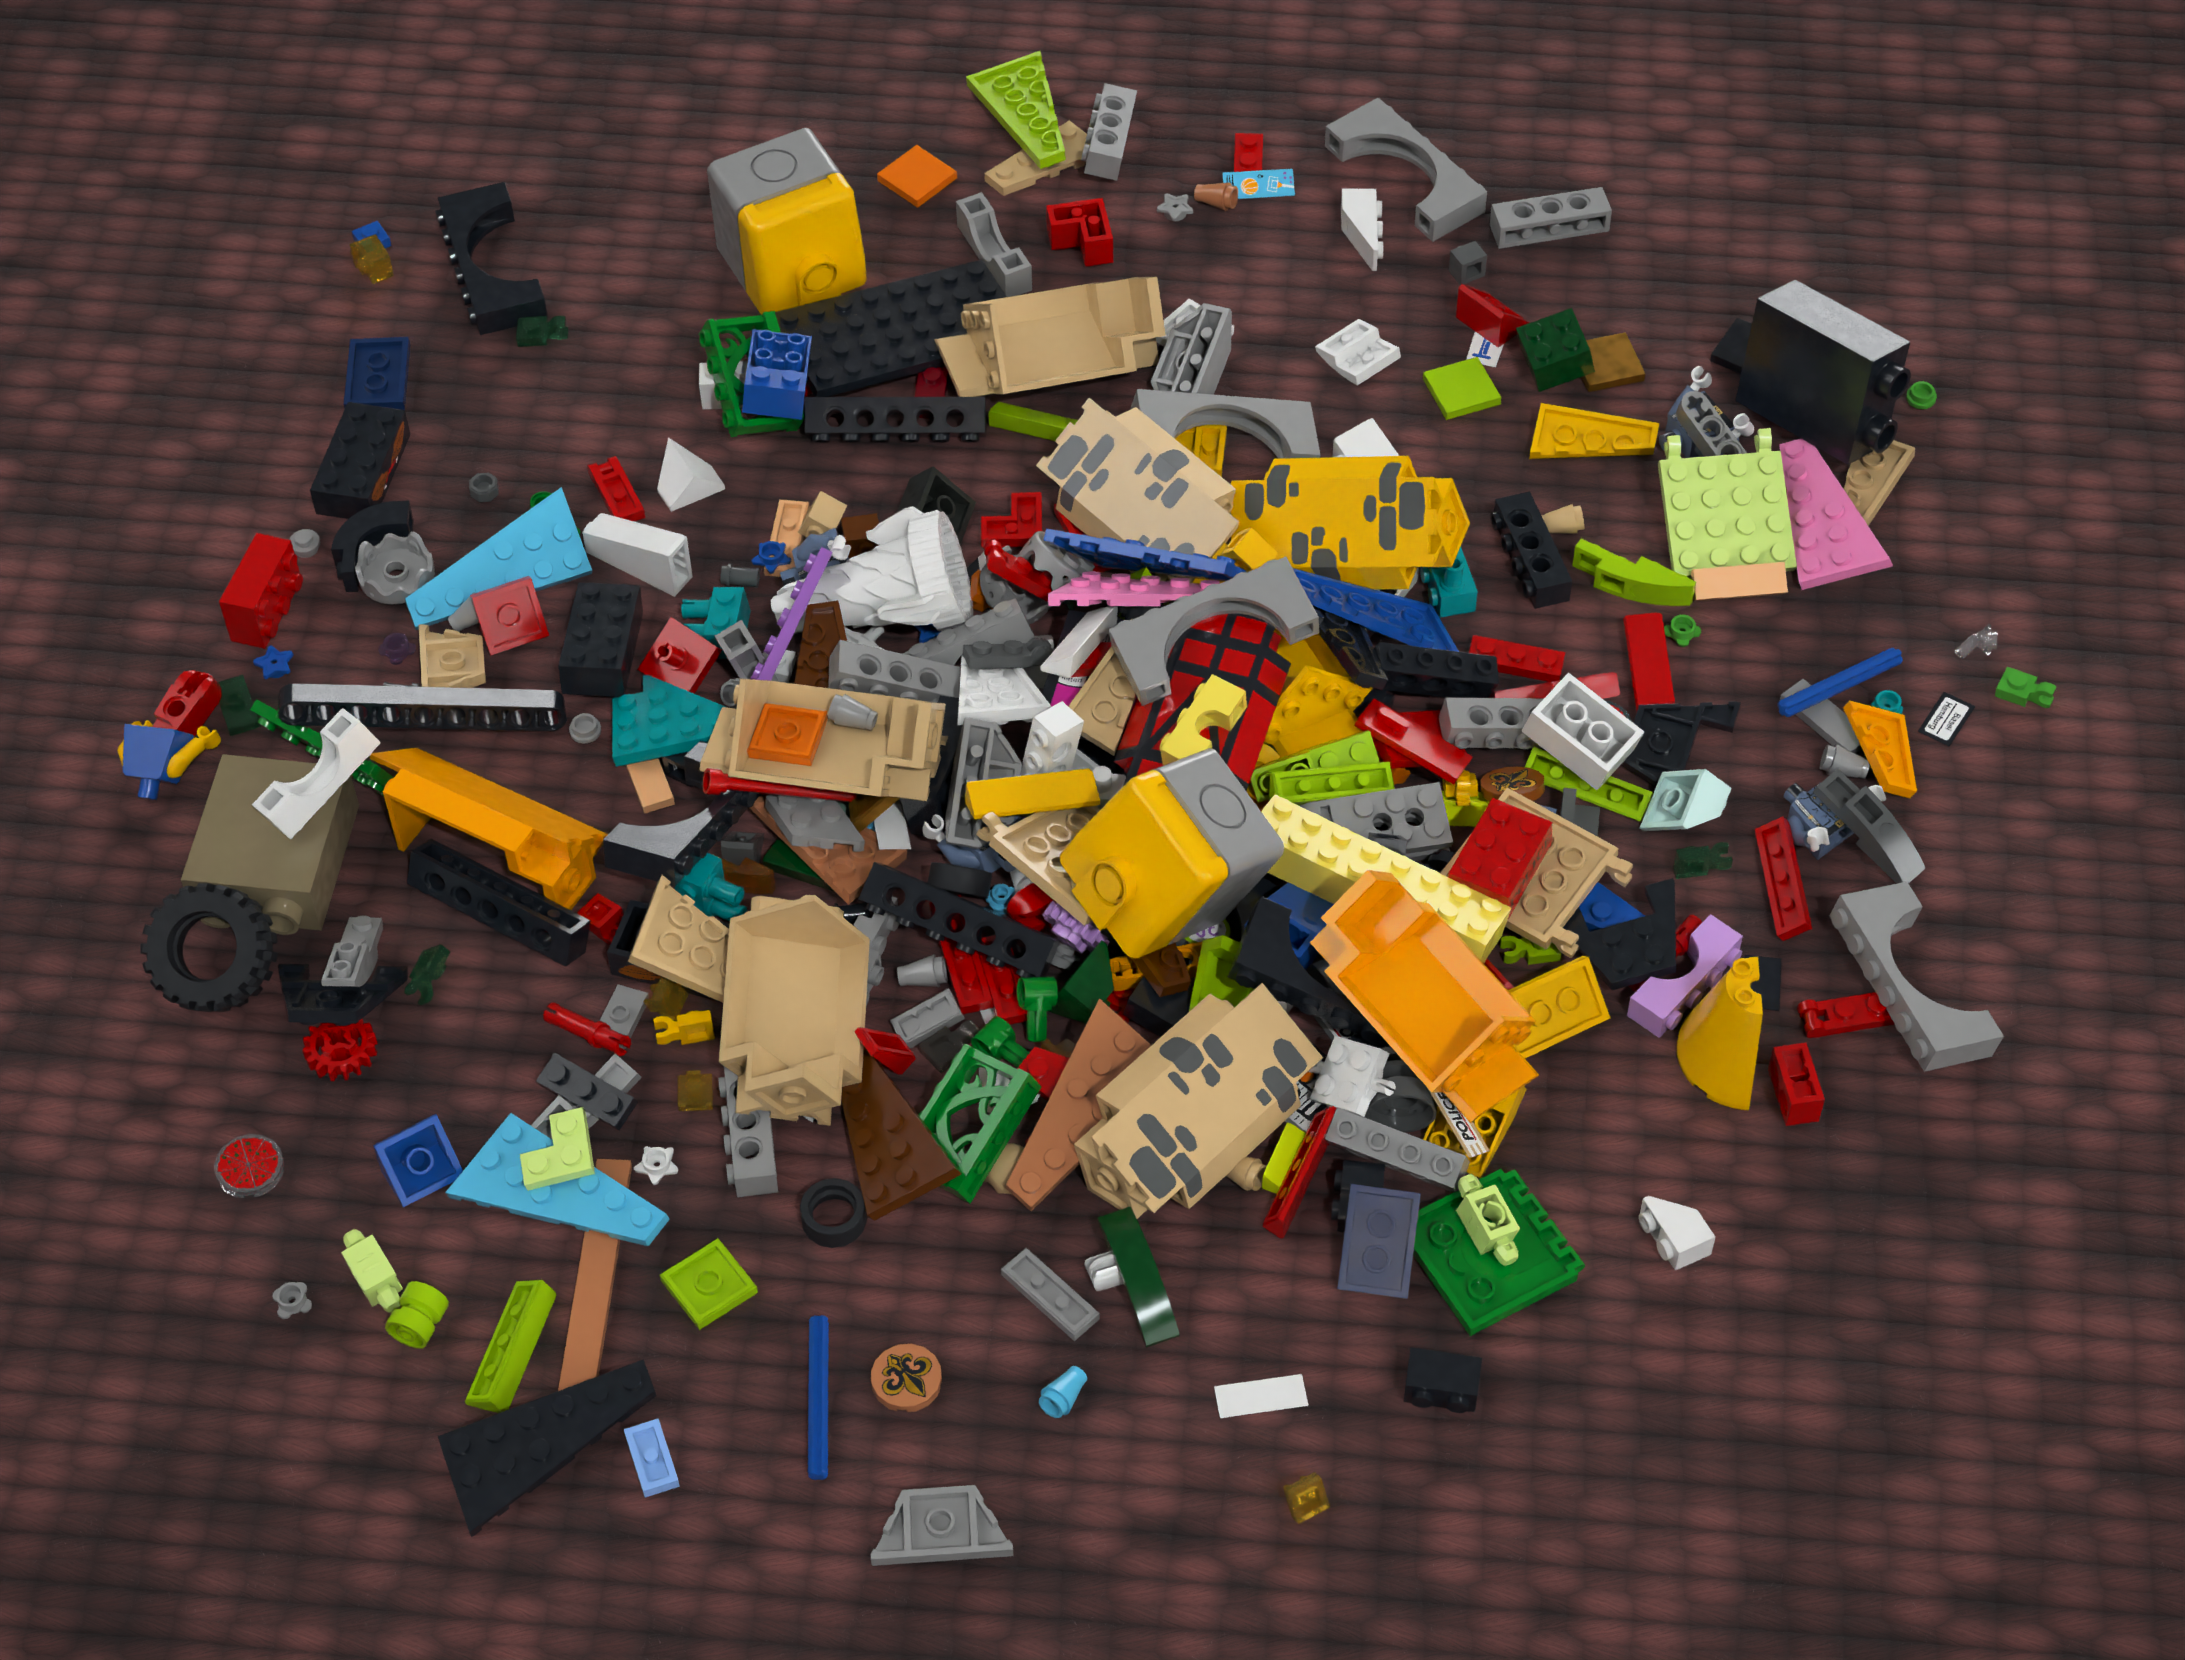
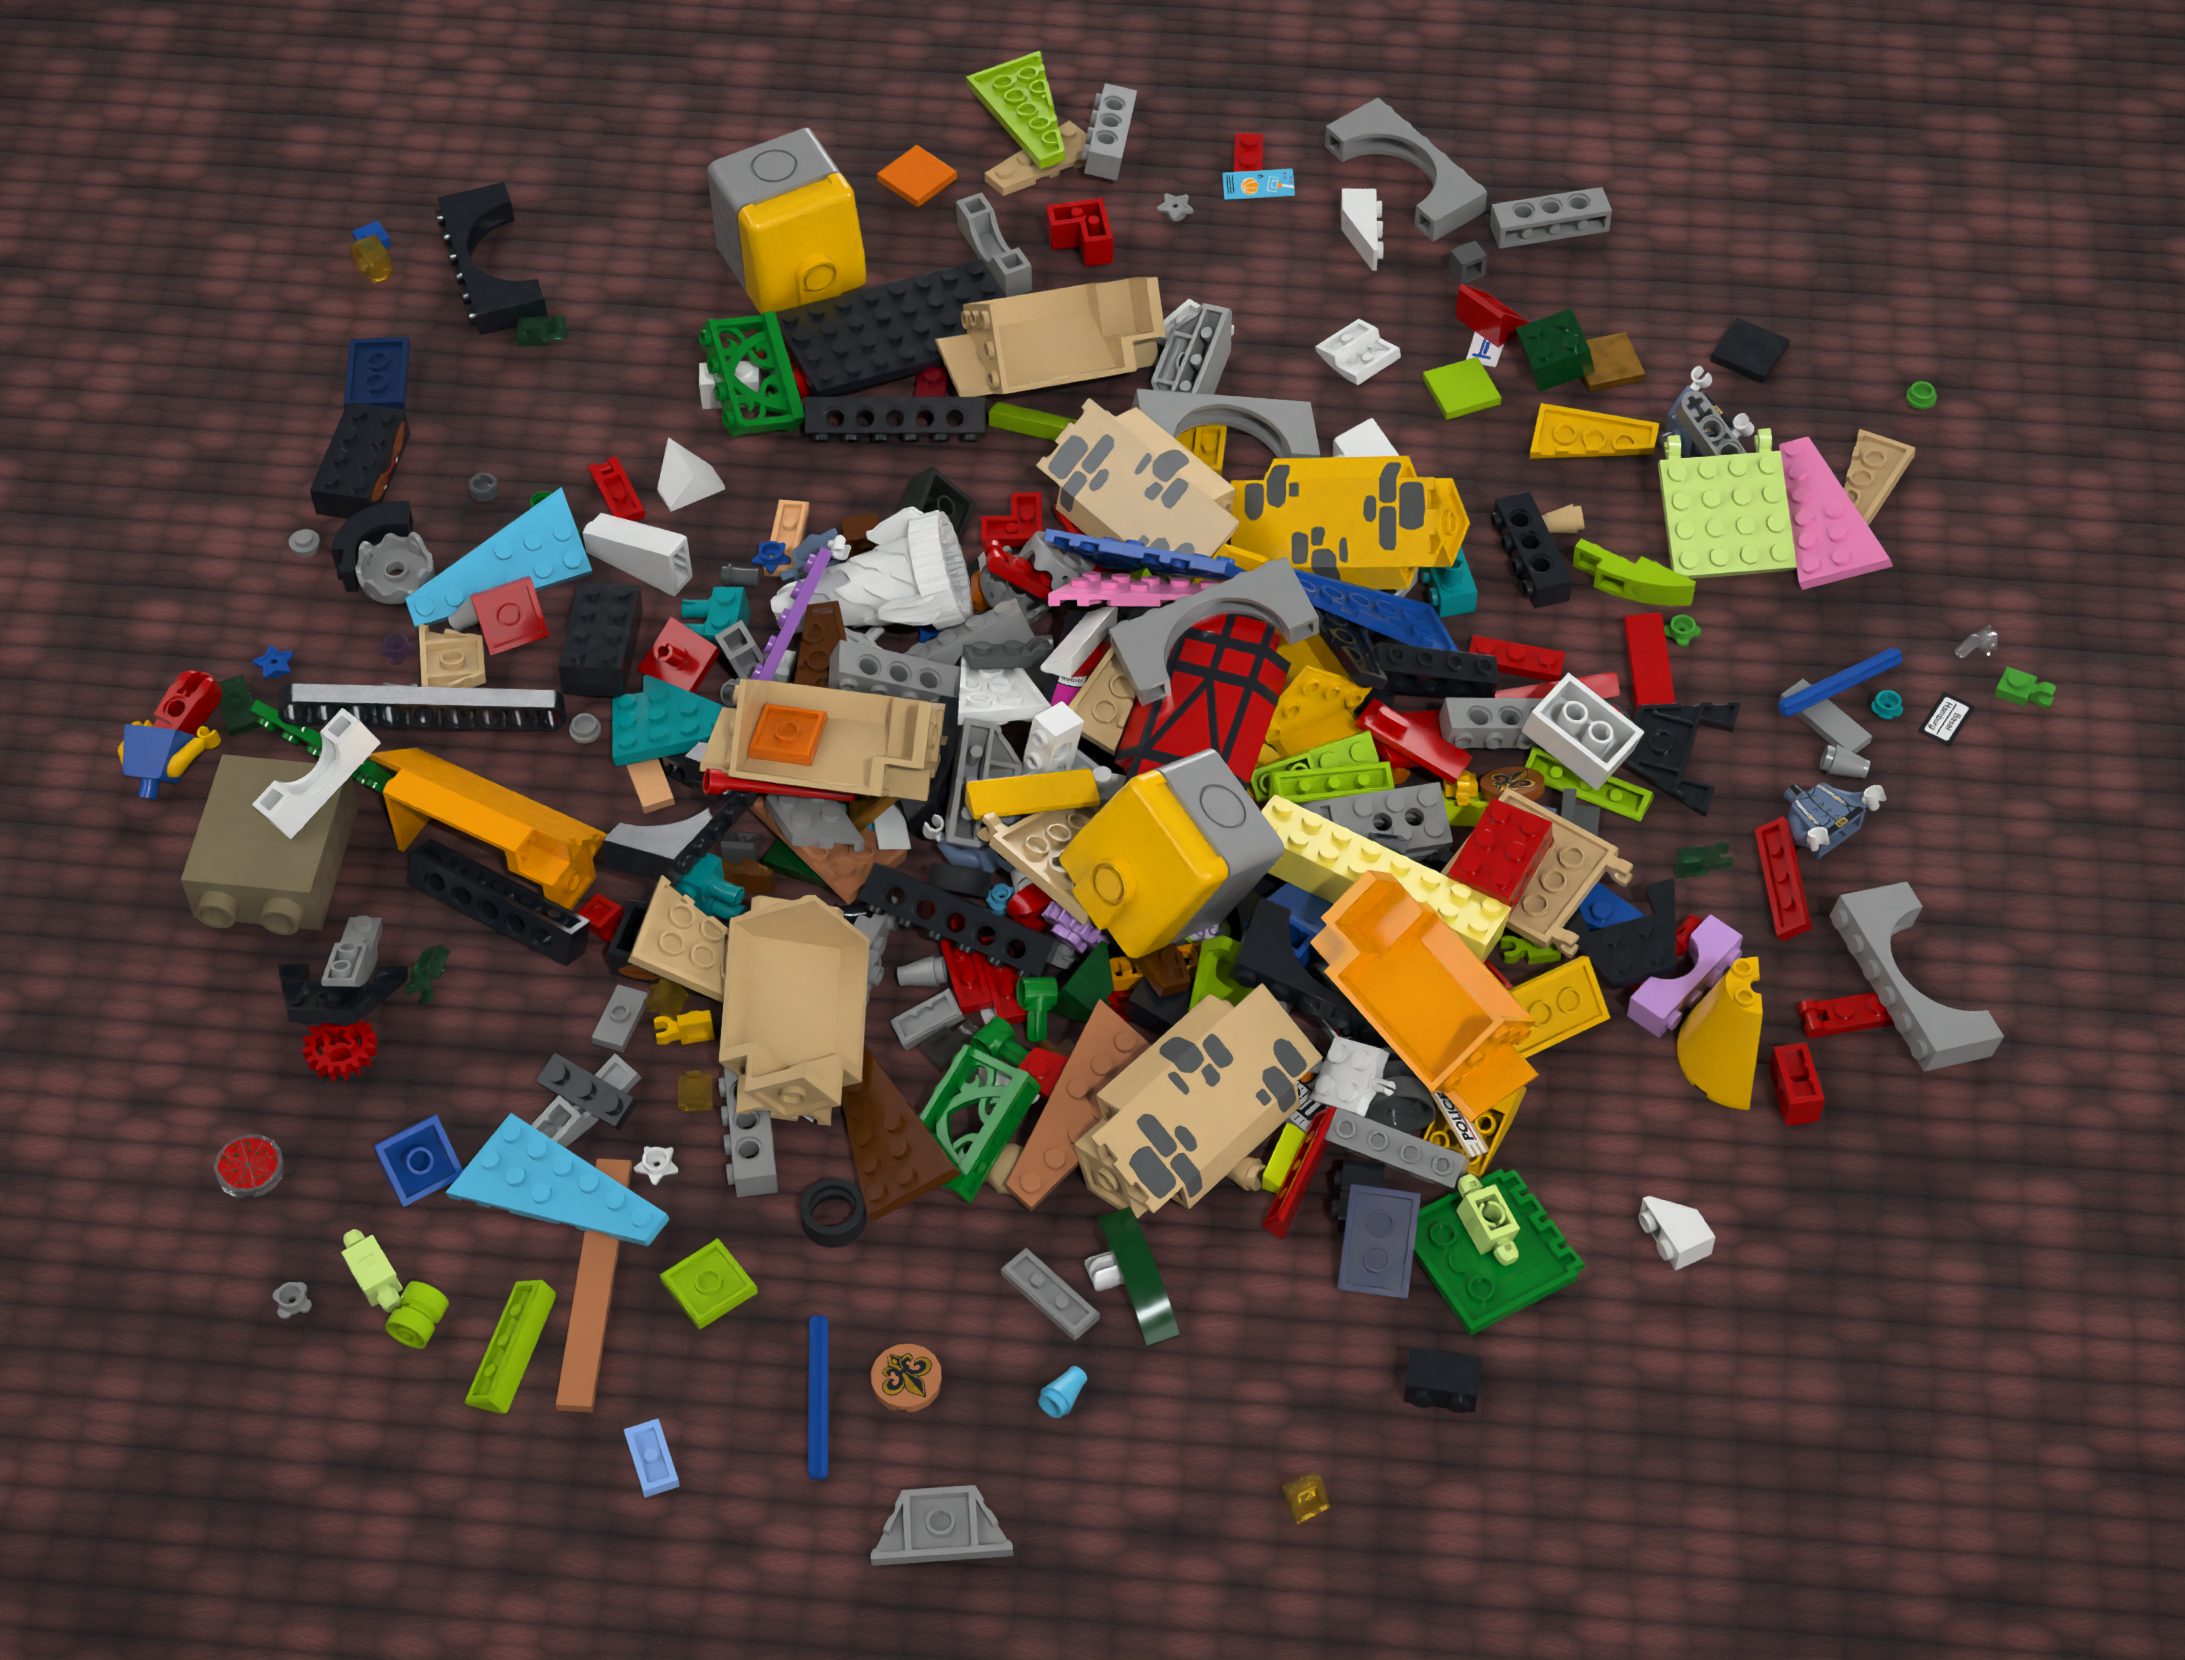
black tyre [140,883,278,1013] -> none
red brick [219,533,303,649] -> none
black wing [438,1359,657,1537] -> none
yellowish green plate [520,1107,595,1191] -> none
red pin [543,1002,631,1056] -> none
blue slope [742,329,812,420] -> none
tan brick [798,491,847,537] -> none
light grey cone [828,694,878,731] -> none
red slope [855,1027,916,1075] -> none
light yellow arch [1159,674,1247,765] -> none
nougat cone [1194,182,1238,211] -> none
white sticker [1214,1374,1308,1418] -> none
yellow brick [1220,527,1278,572] -> none
light aqua slope [1640,769,1731,831] -> none
light nougat tile [1691,562,1788,601] -> none
black brick [1735,280,1911,465] -> none
black sticker [1745,955,1781,1011] -> none
dark grey slope [1813,768,1926,884] -> none
light orange wing [1843,700,1917,798] -> none

